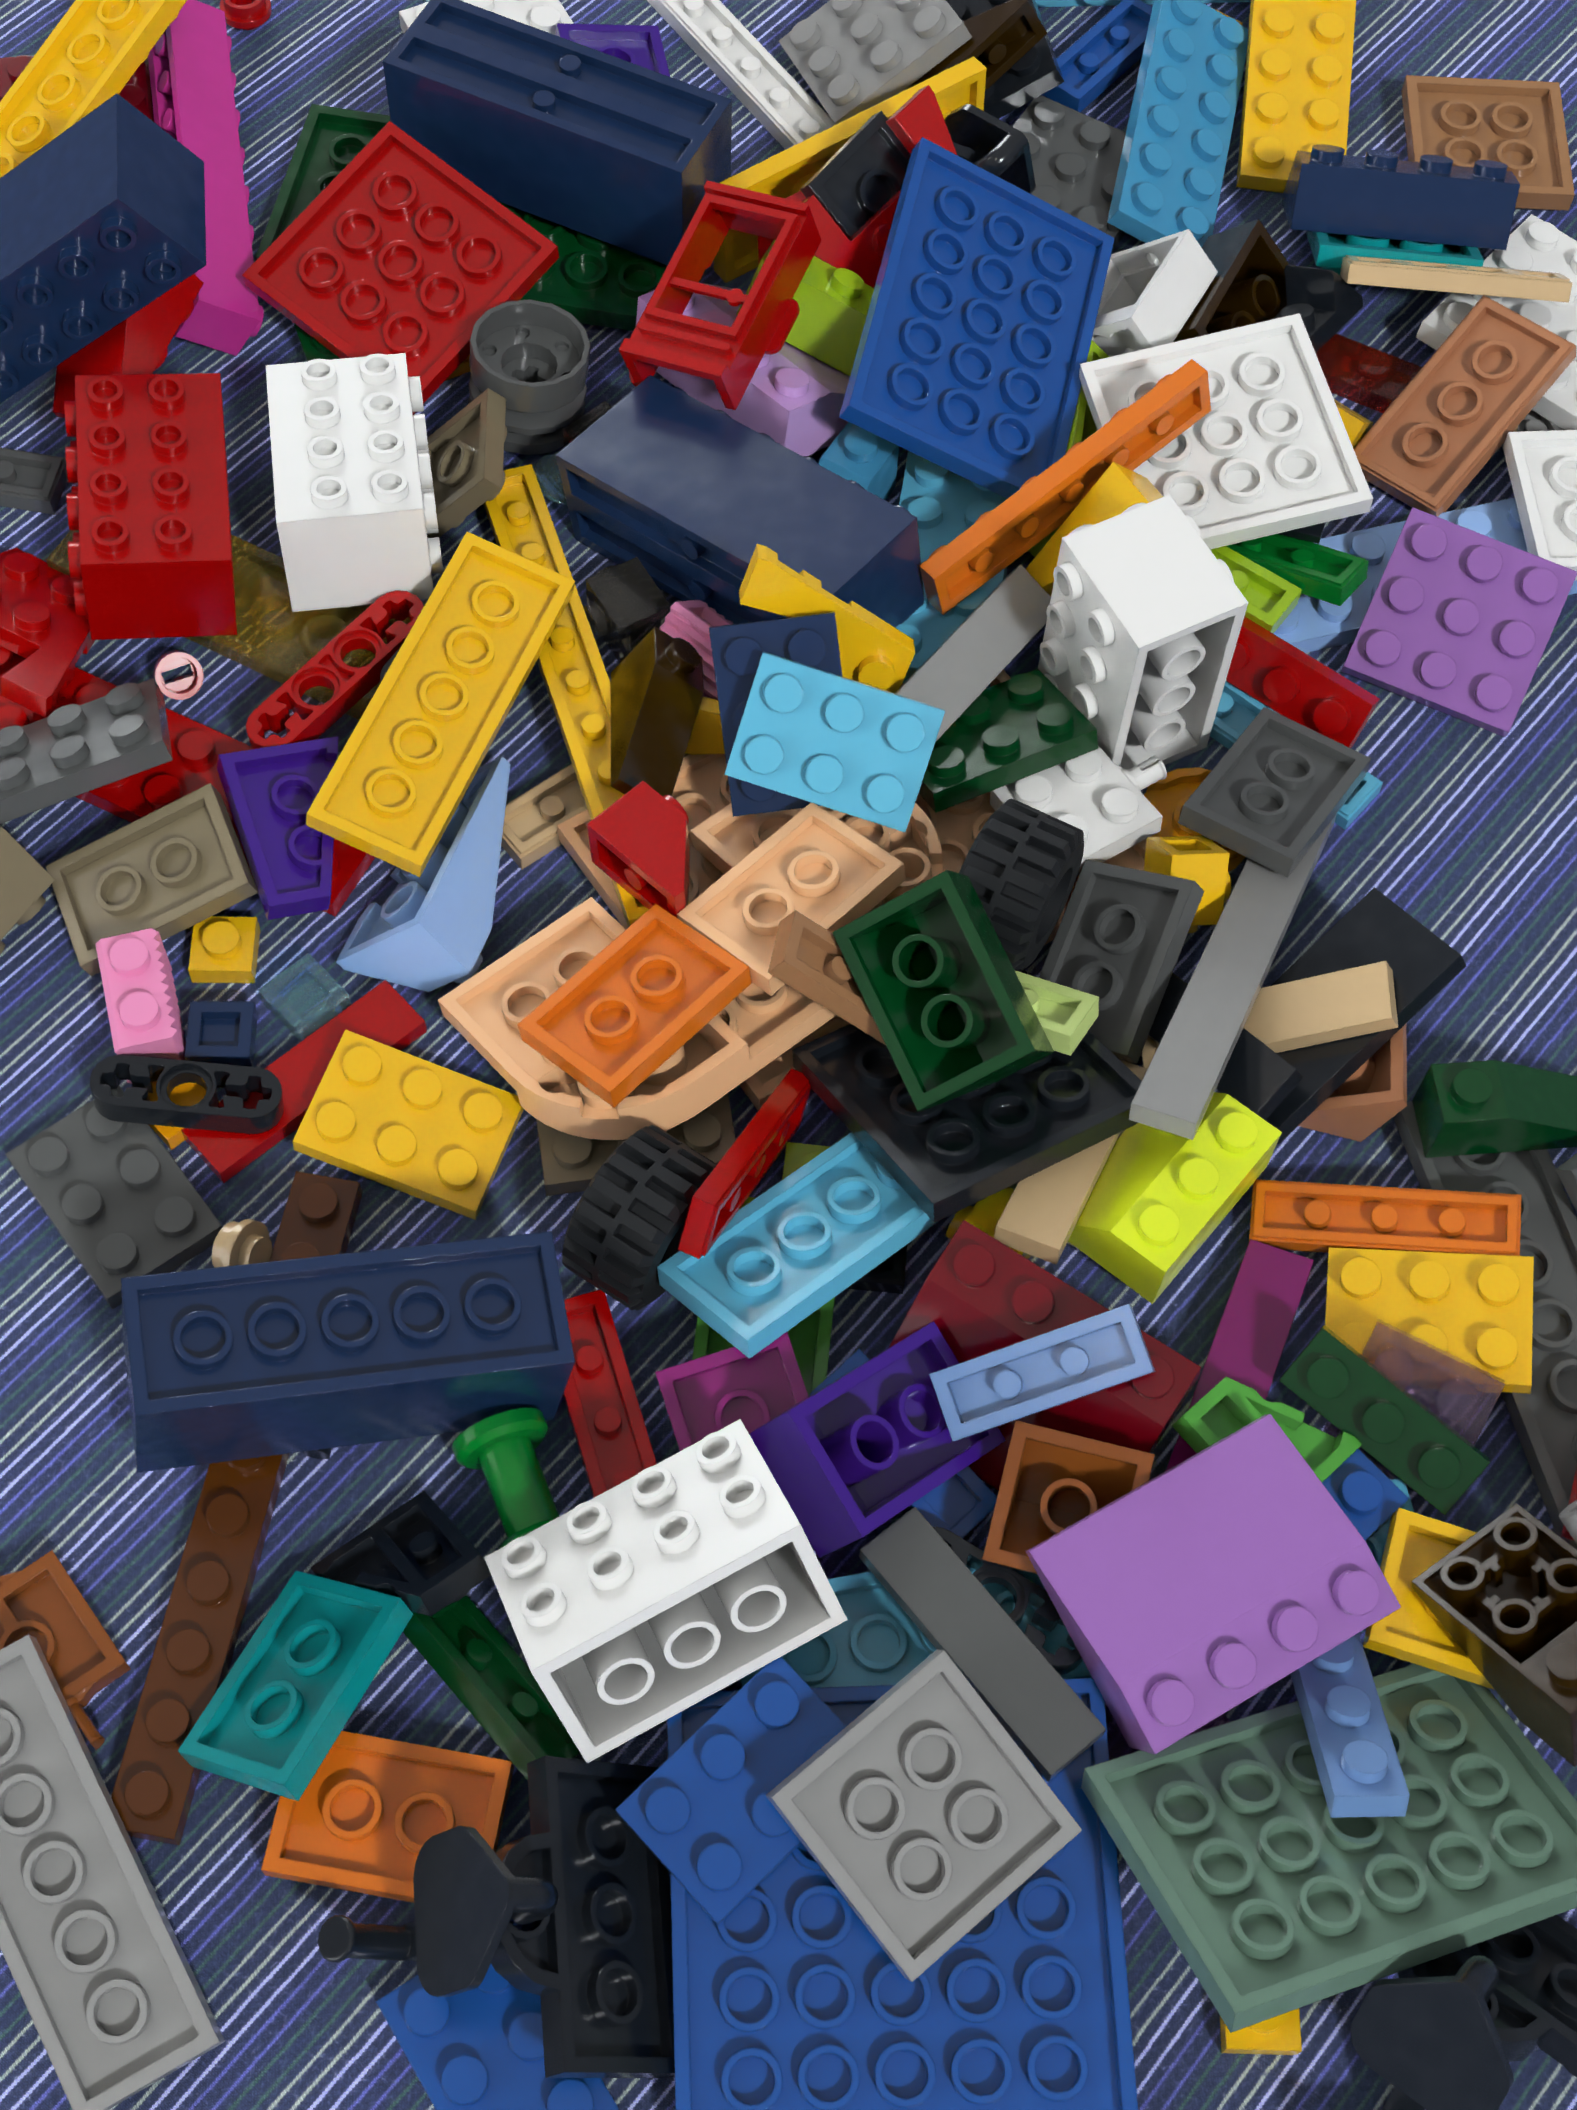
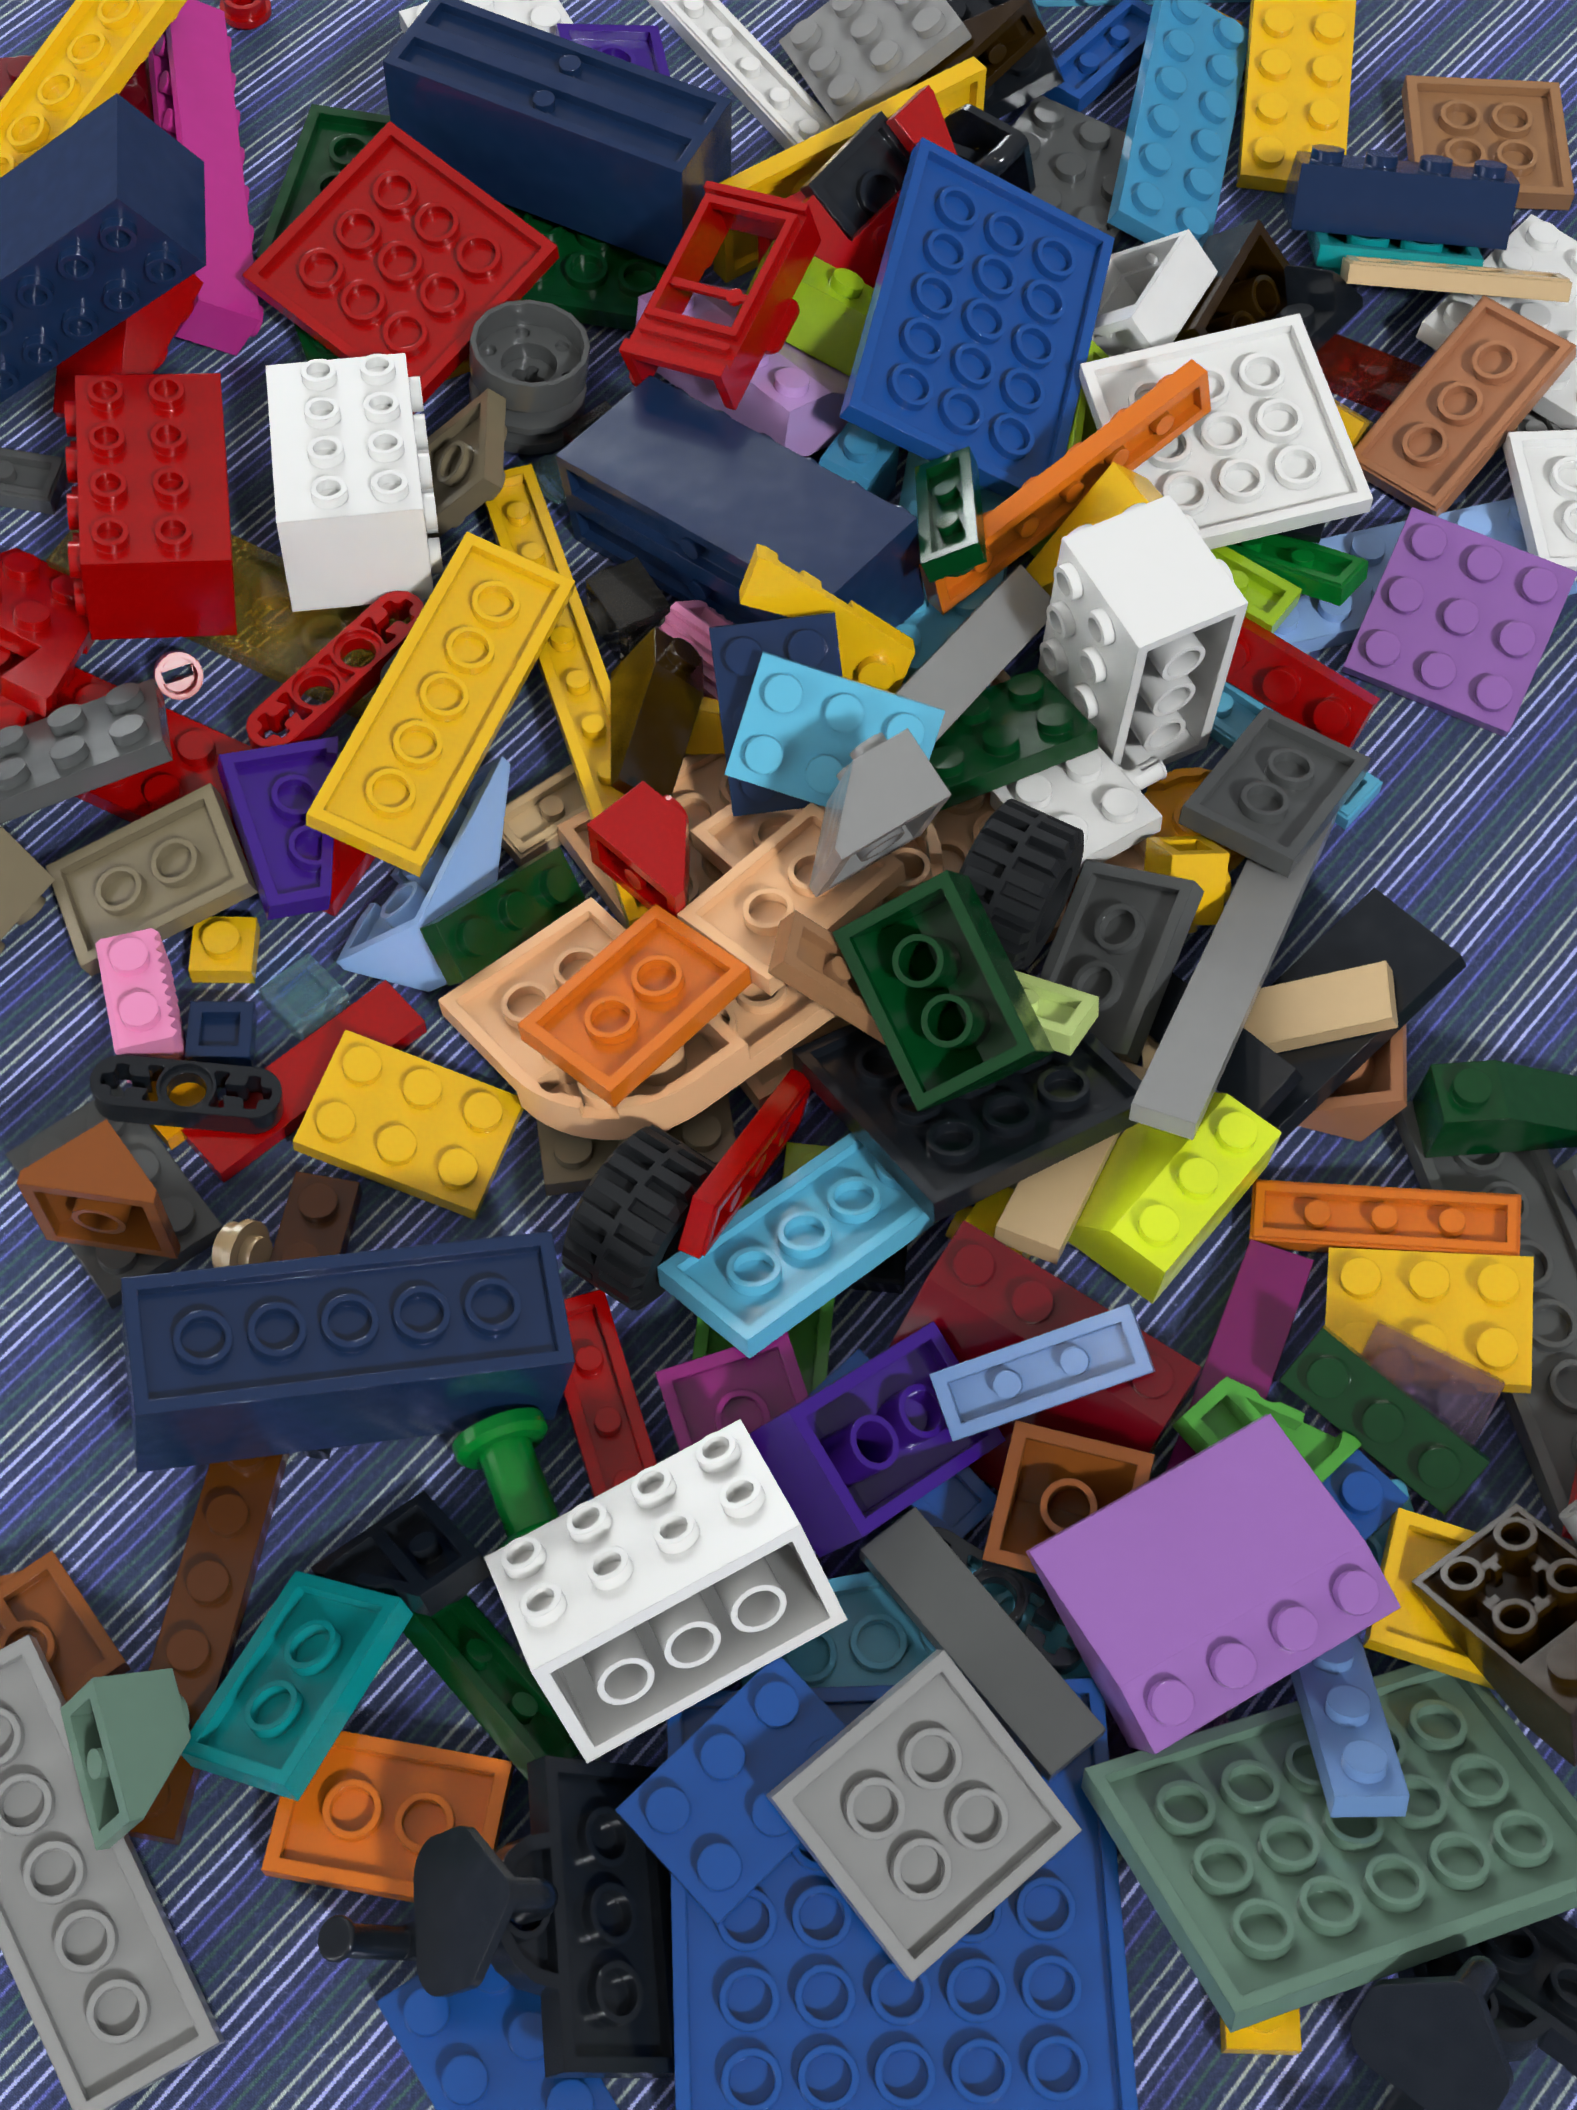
none -> dark orange slope [16,1119,181,1259]
none -> sand green slope [60,1668,191,1851]
none -> dark green plate [420,847,586,986]
none -> light grey slope [809,728,952,897]
none -> dark green plate [915,446,987,583]

